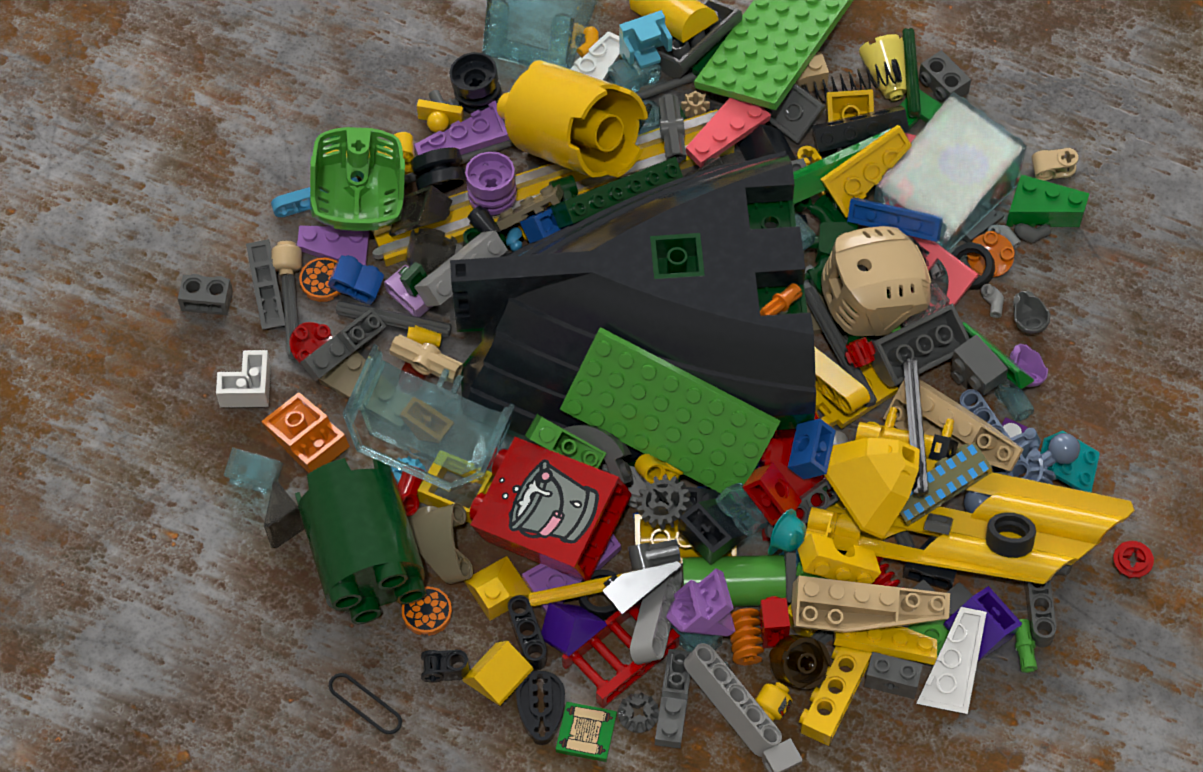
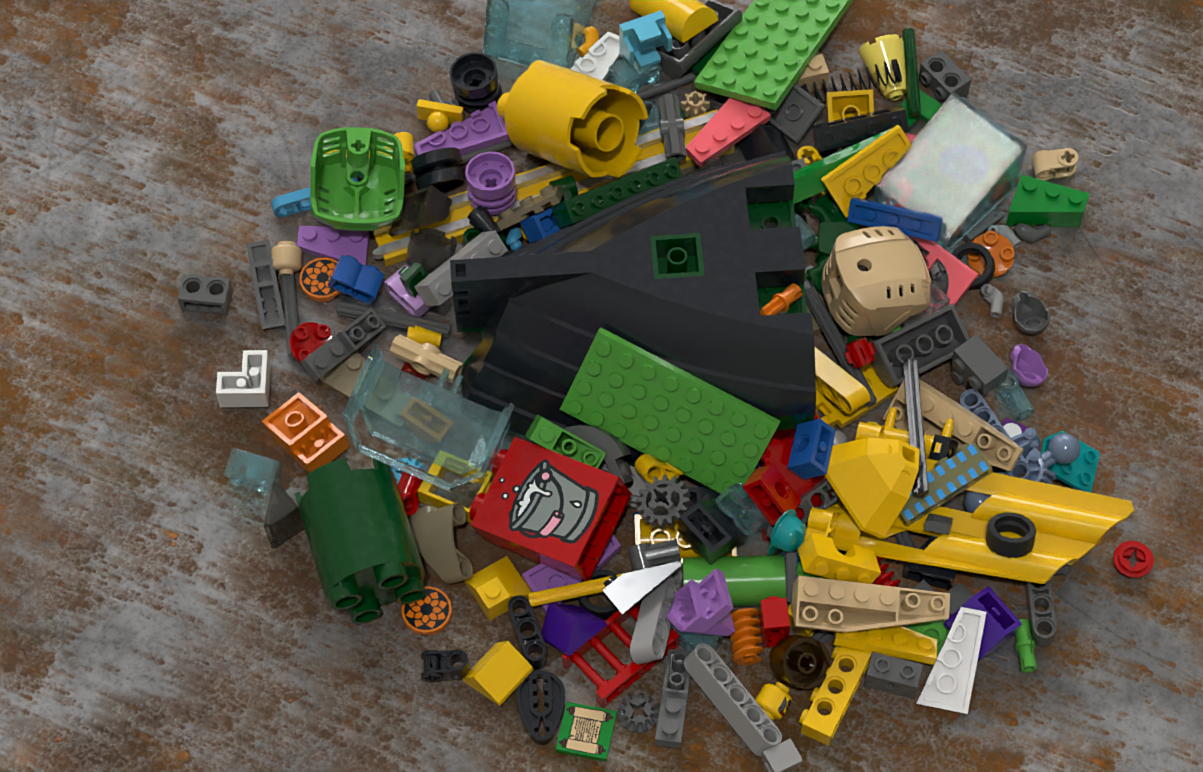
black piece [328,673,402,734] -> none
green slope [962,322,1034,389] -> none

